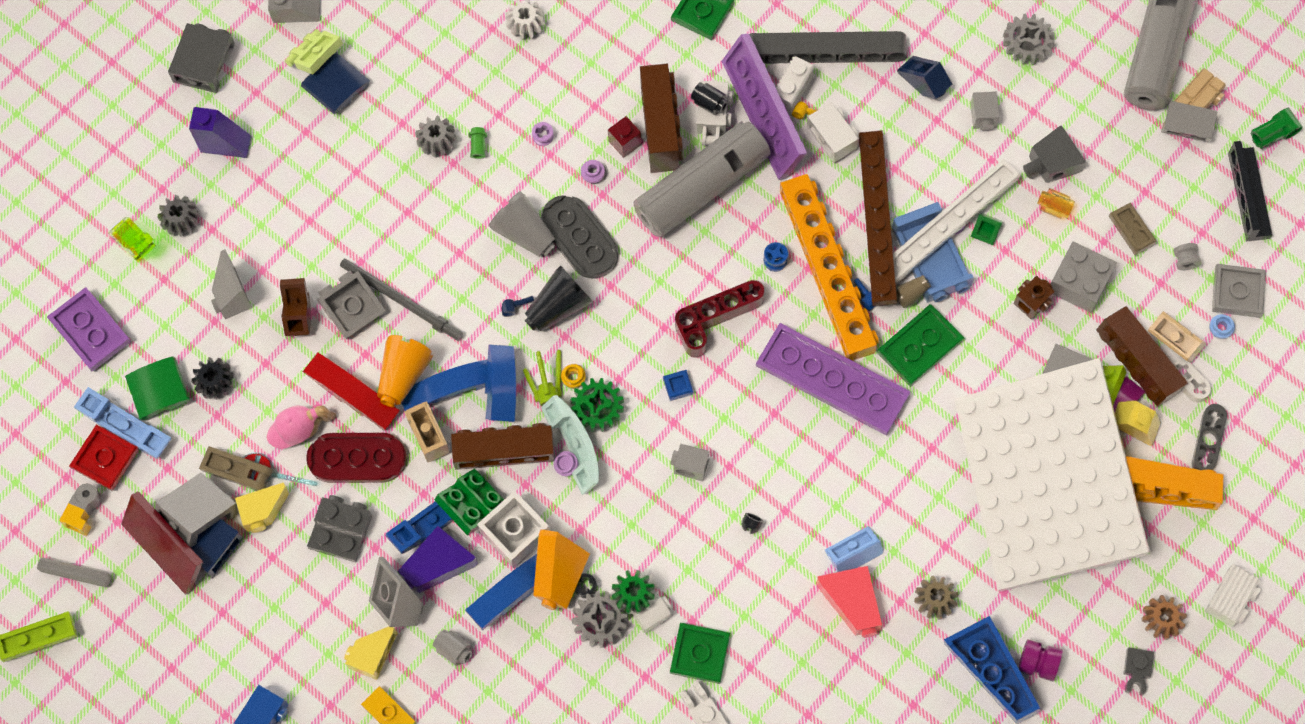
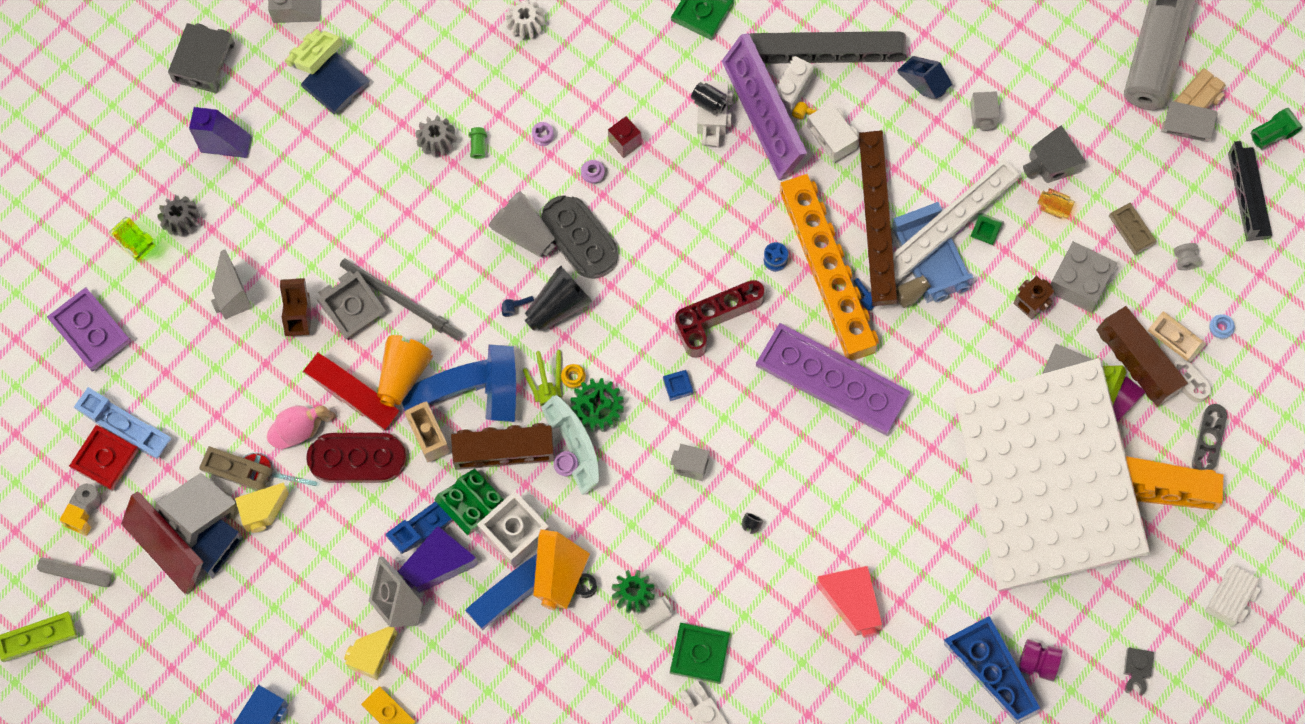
green slope [125,356,190,421] -> none
black gear [191,357,235,399] -> none
dark grey plate [307,495,372,563] -> none
light grey brick [433,629,472,666] -> none
light grey gear [572,591,628,648] -> none
light grey piece [633,121,771,237] -> none
reddish brown brick [639,63,683,173] -> none
light blue slope [825,526,883,572] -> none
green tile [876,304,965,387] -> none
dark tan gear [914,575,958,620] -> none
light grey gear [1003,13,1055,64] -> none
light yellow slope [1115,401,1161,446] -> none
medium nougat gear [1141,595,1187,640] -> none
light grey tile [1212,264,1266,318] -> none

